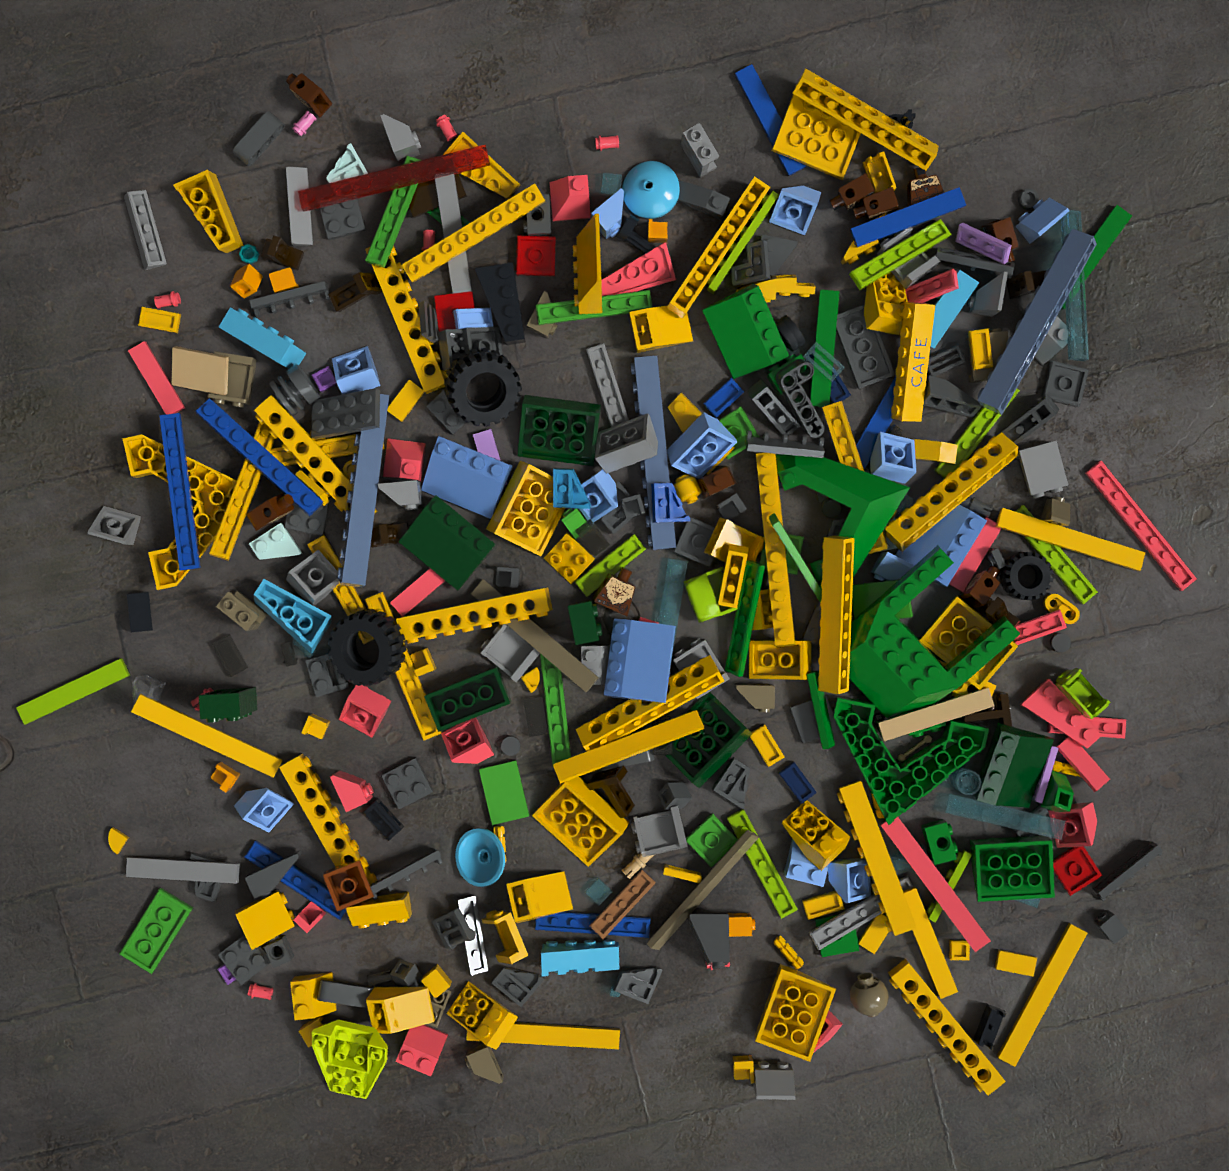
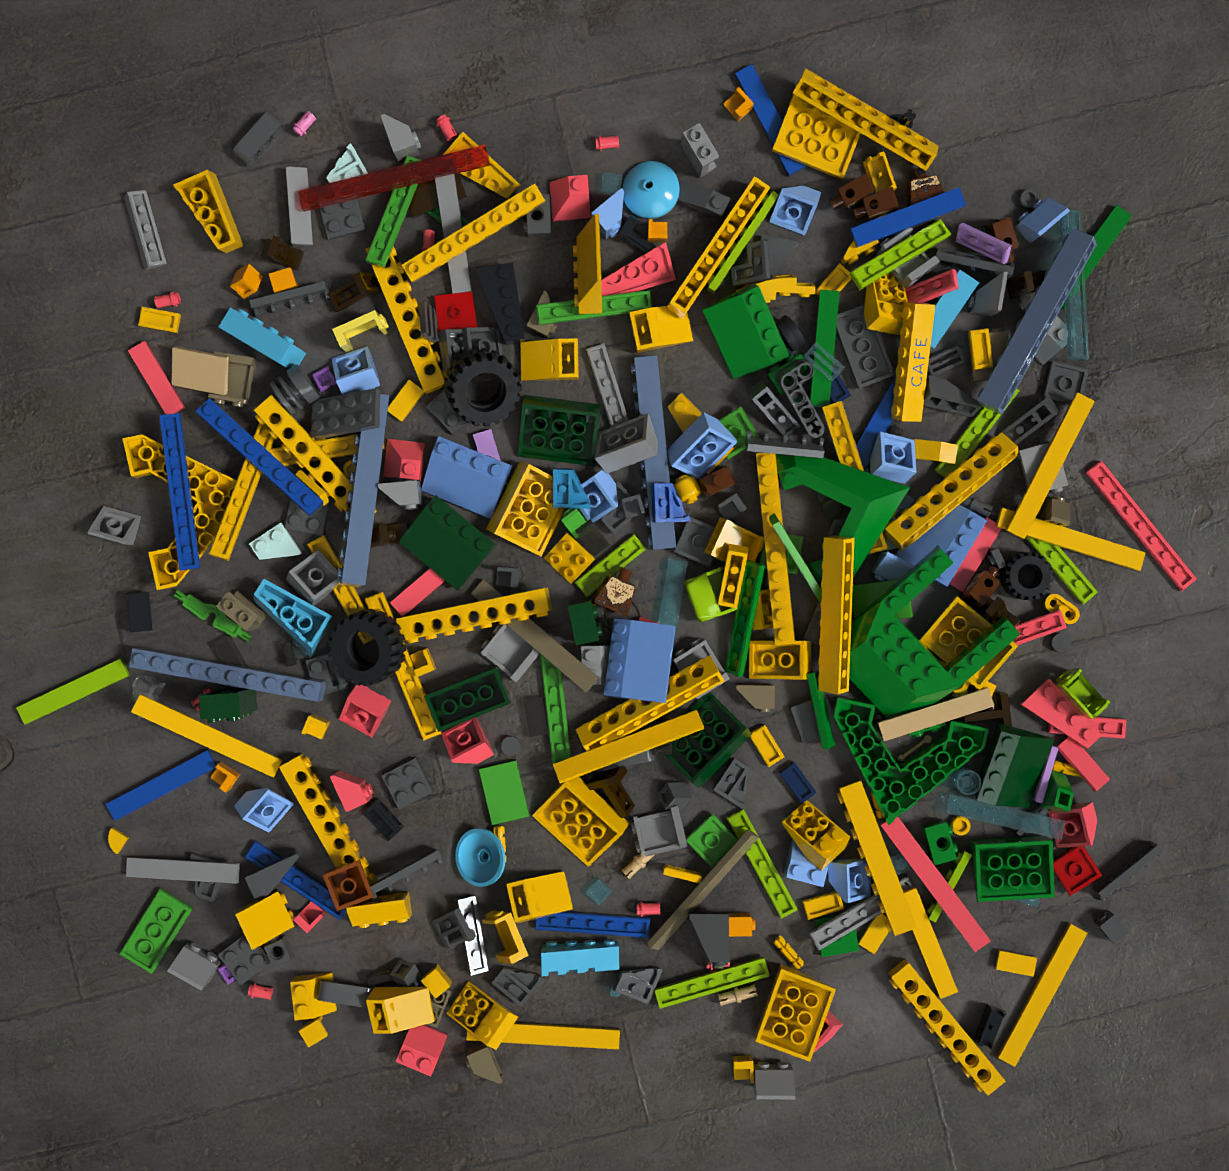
teal tile [239,244,260,264] -> none
reddish brown torso [246,493,294,531] -> none
reddish brown torso [286,73,332,118] -> none
neon yellow wedge [312,1020,388,1099] -> none
light blue tile [453,308,493,329] -> none
red plate [516,236,556,276] -> none
yellow tile [521,667,540,693] -> none
medium nougat tile [589,870,656,939] -> none
blue tile [703,378,744,418] -> none
dark tan brick [850,972,889,1017] -> none
yellow tile [949,940,970,960] -> none
none -> blue tile [106,750,217,821]
none -> sand blue brick [129,647,326,702]
none -> light grey slope [167,942,222,990]
none -> bright green piece [174,590,252,642]
none -> light yellow panel [332,310,389,352]
none -> yellow slope [521,338,579,381]
none -> coral pin [636,901,660,917]
none -> lime plate [654,956,770,1009]
none -> tan pin [718,984,758,1006]
none -> light orange panel [724,87,754,122]
none -> yellow tile [815,263,852,297]
none -> yellow tile [950,815,971,835]
none -> yellow tile [1006,392,1095,539]

